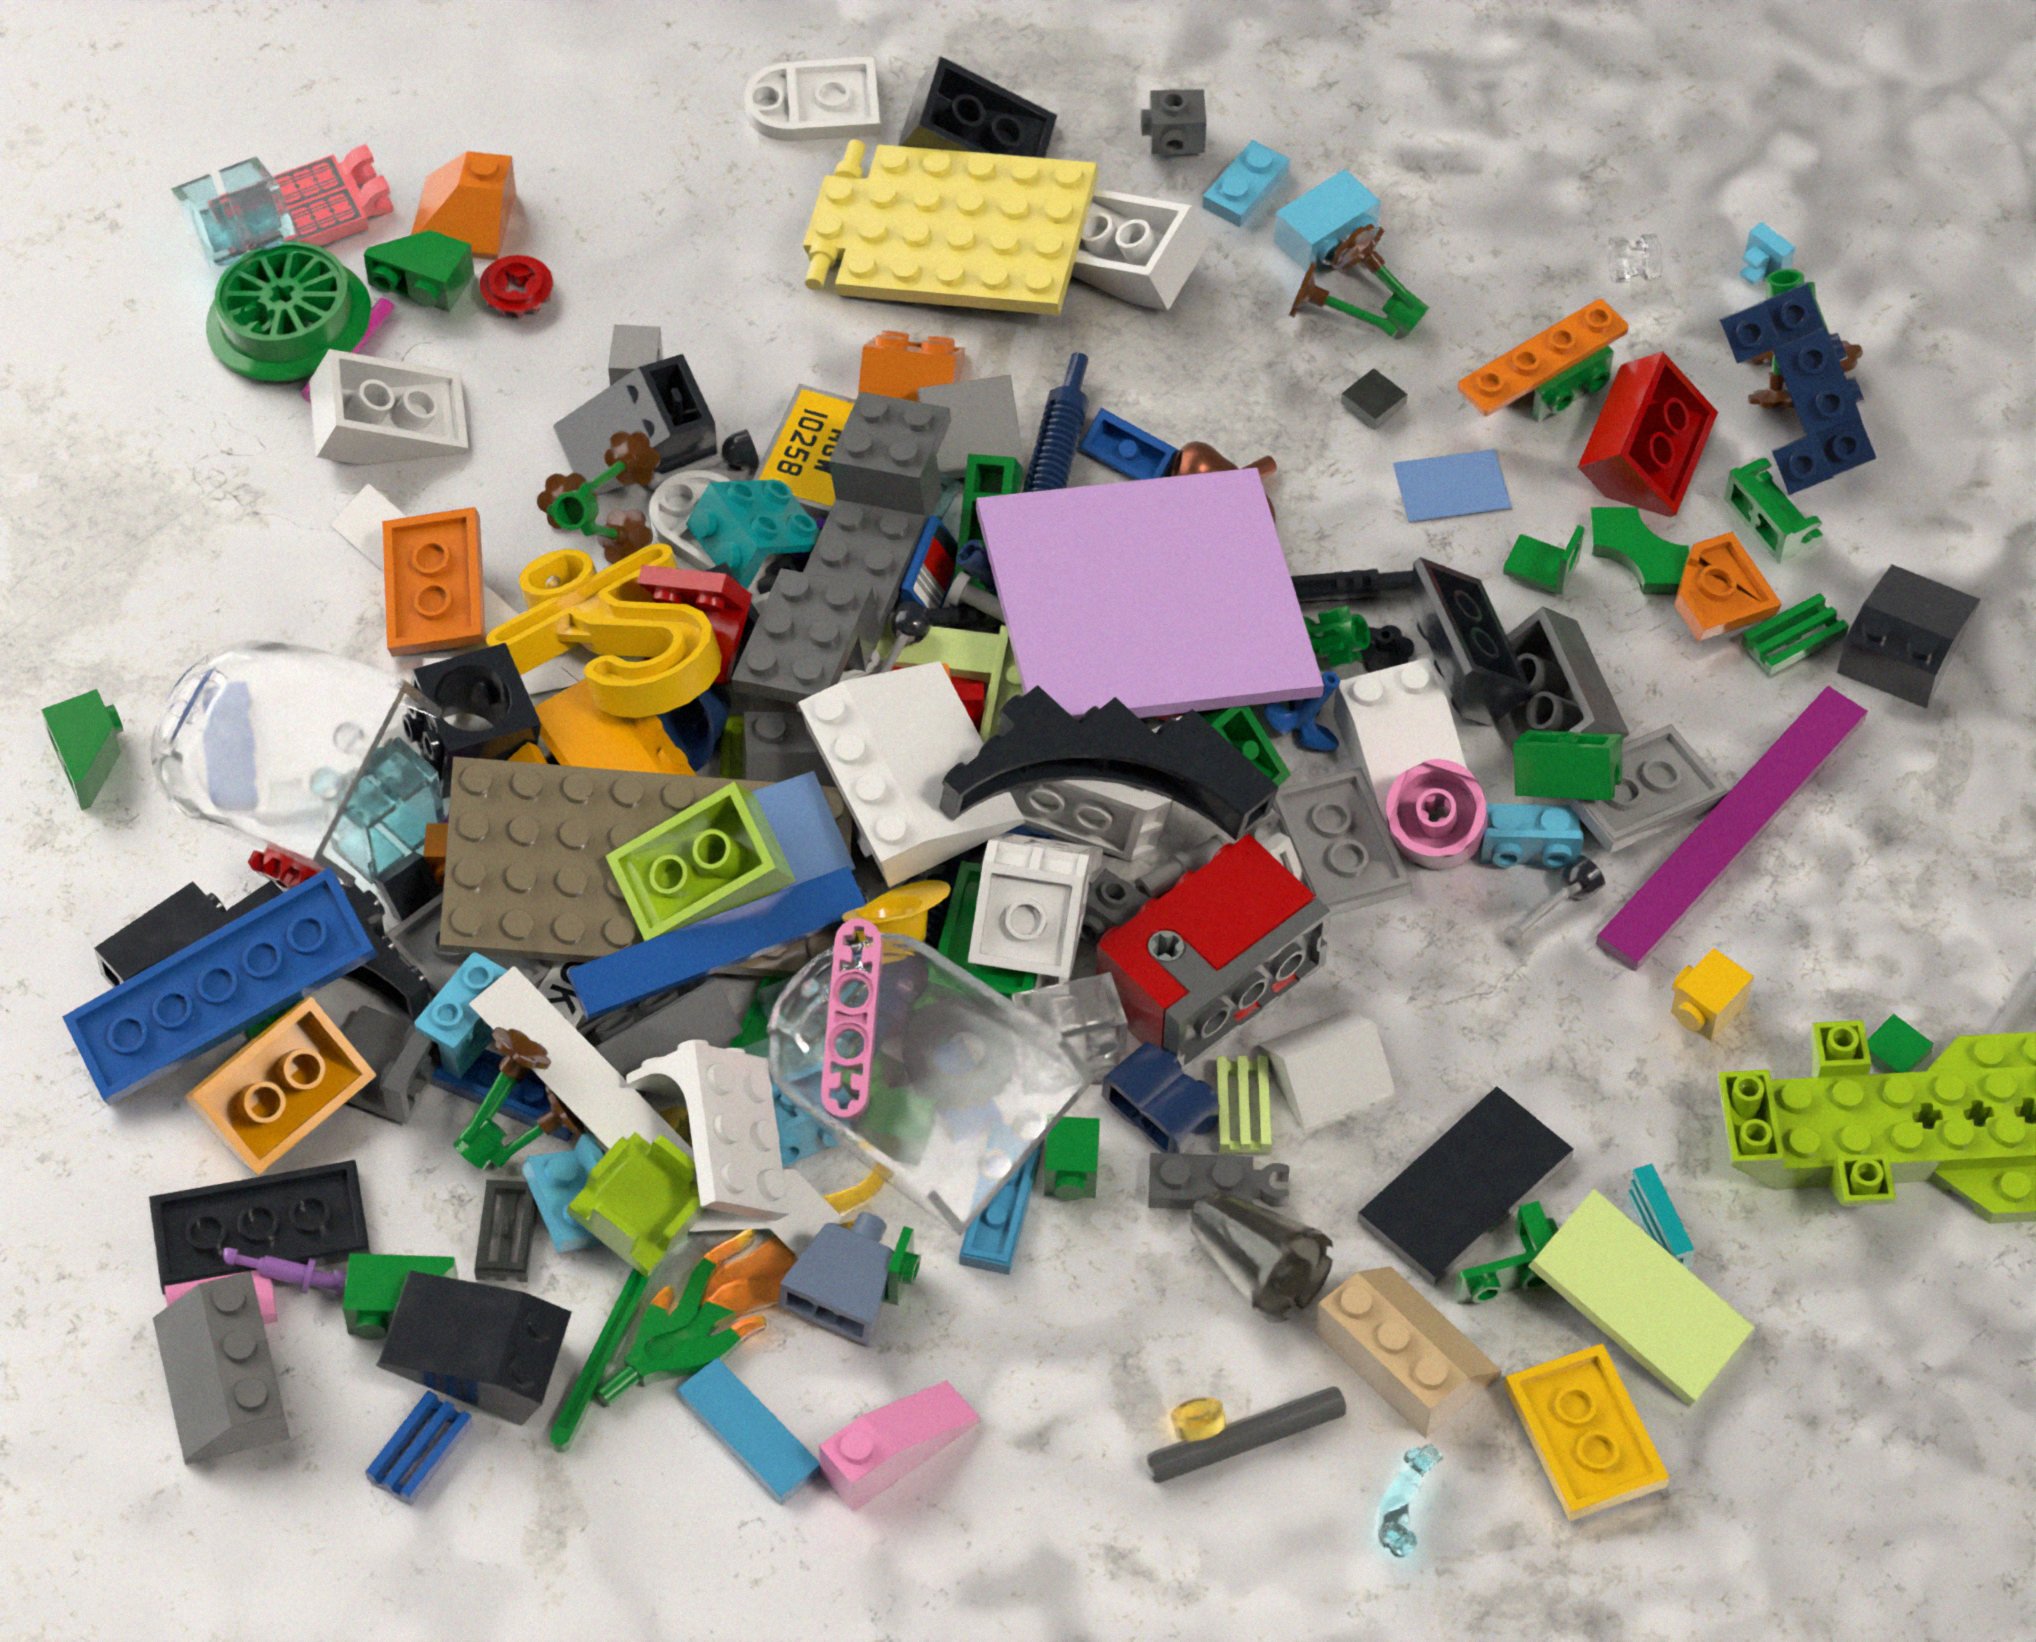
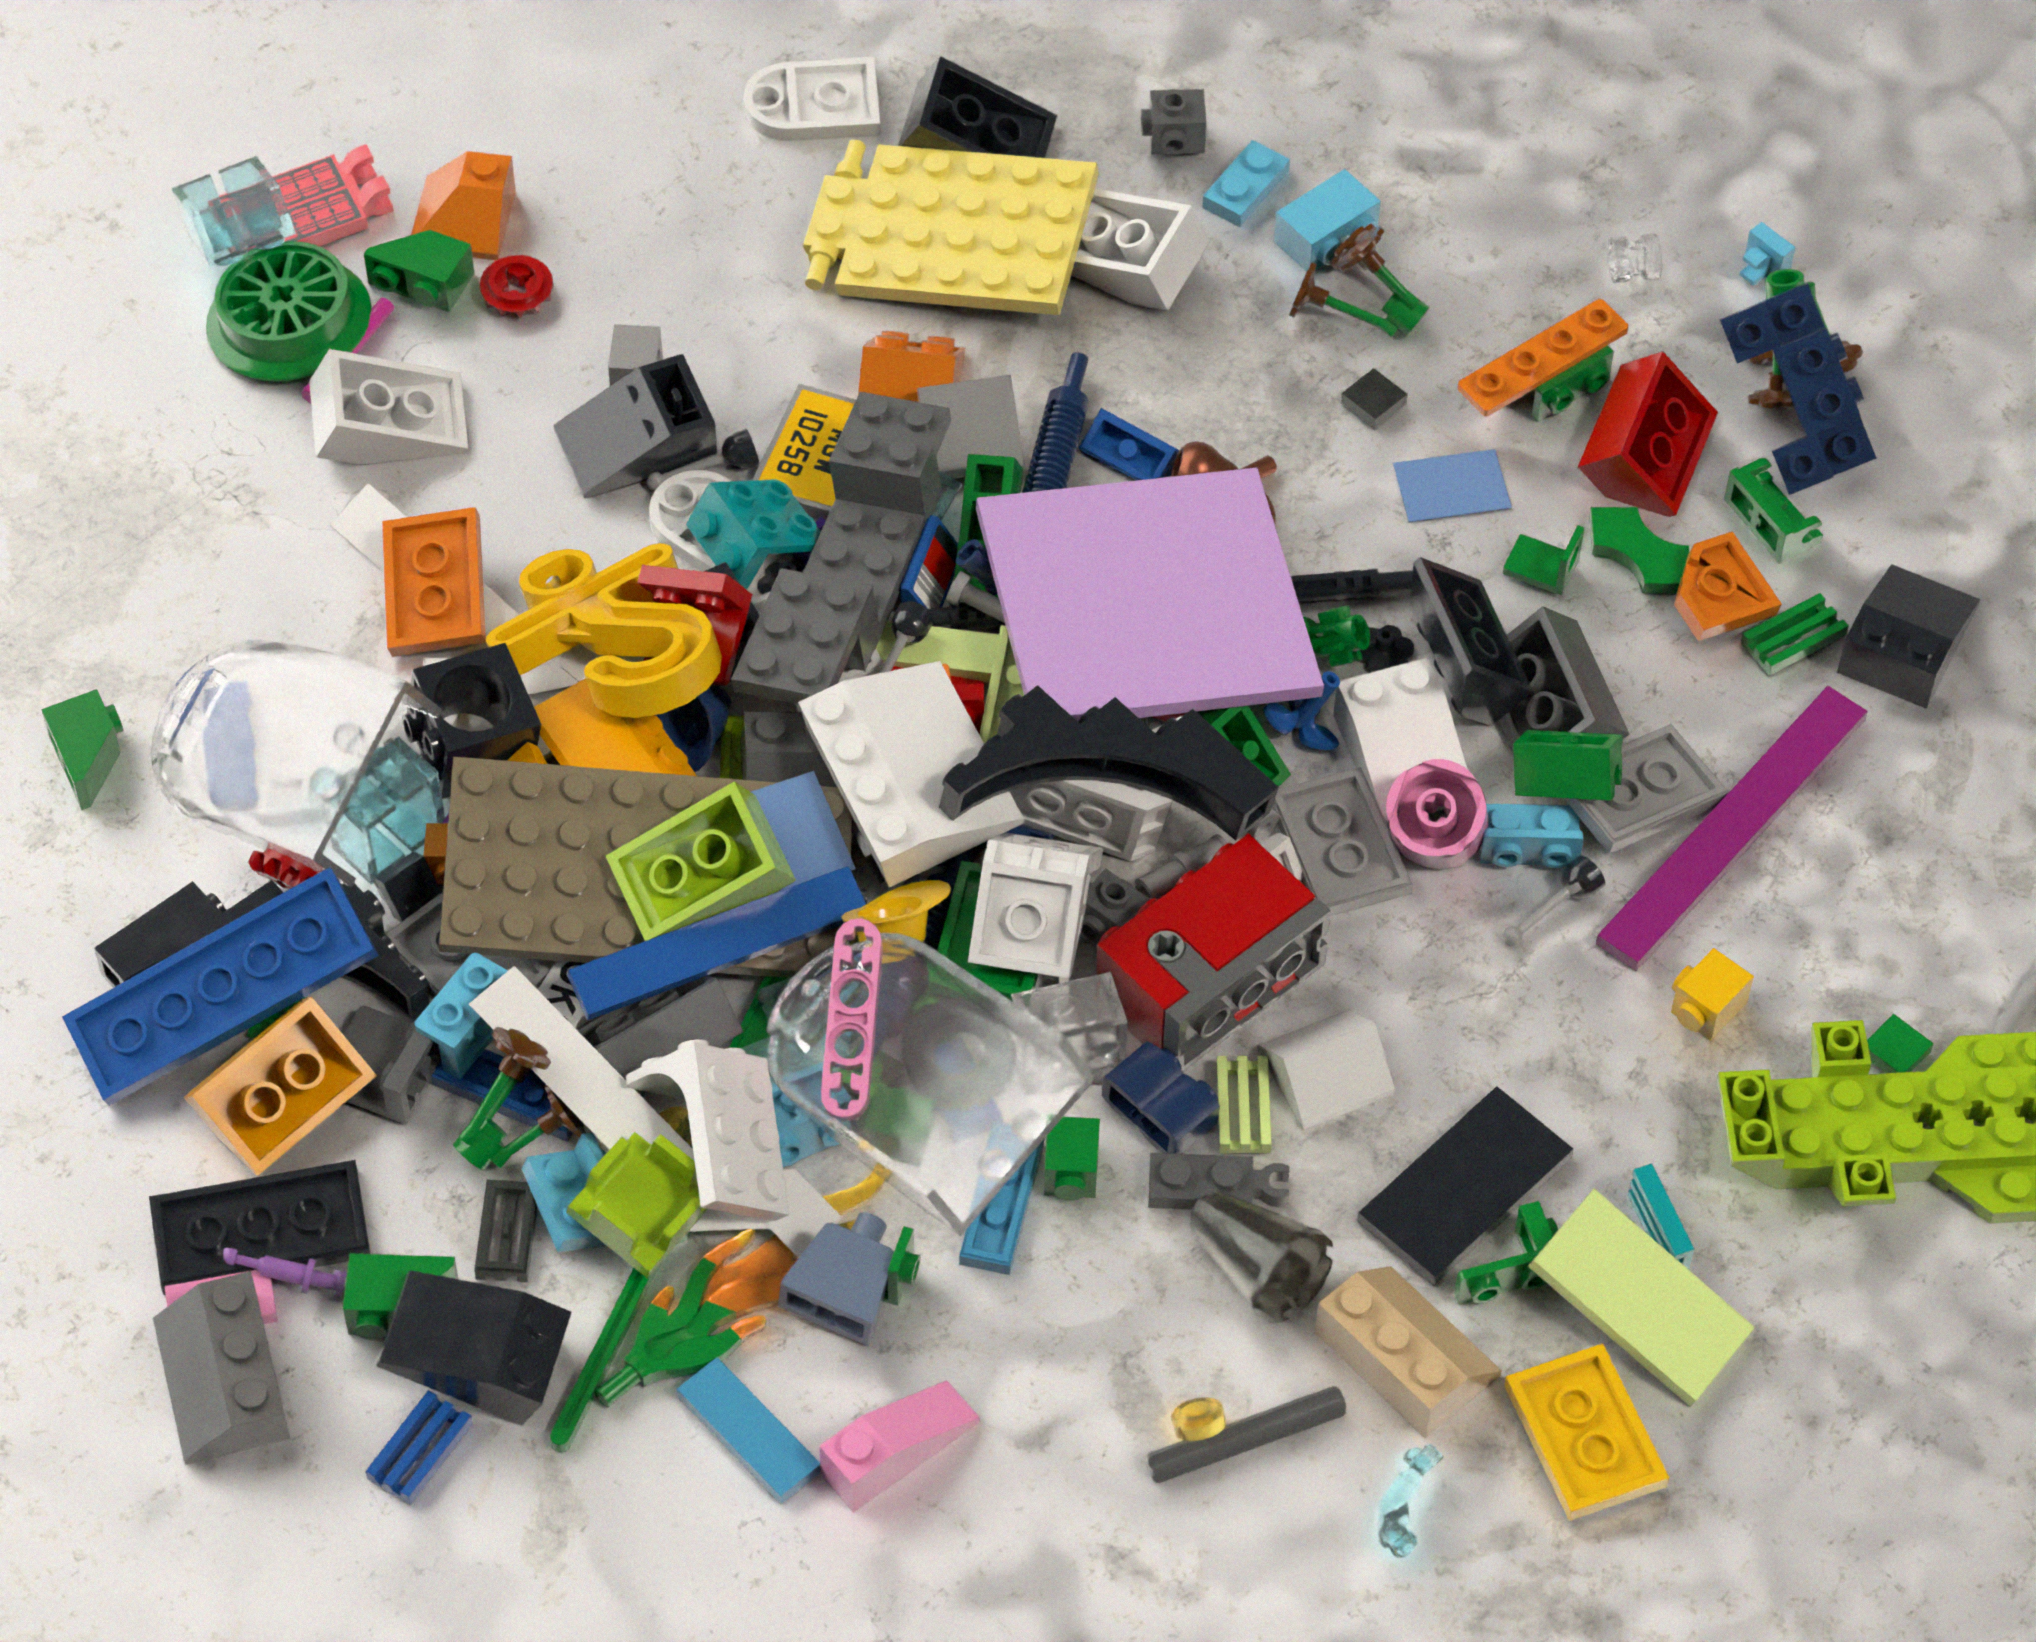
reddish brown plant [537,431,660,564] -> none

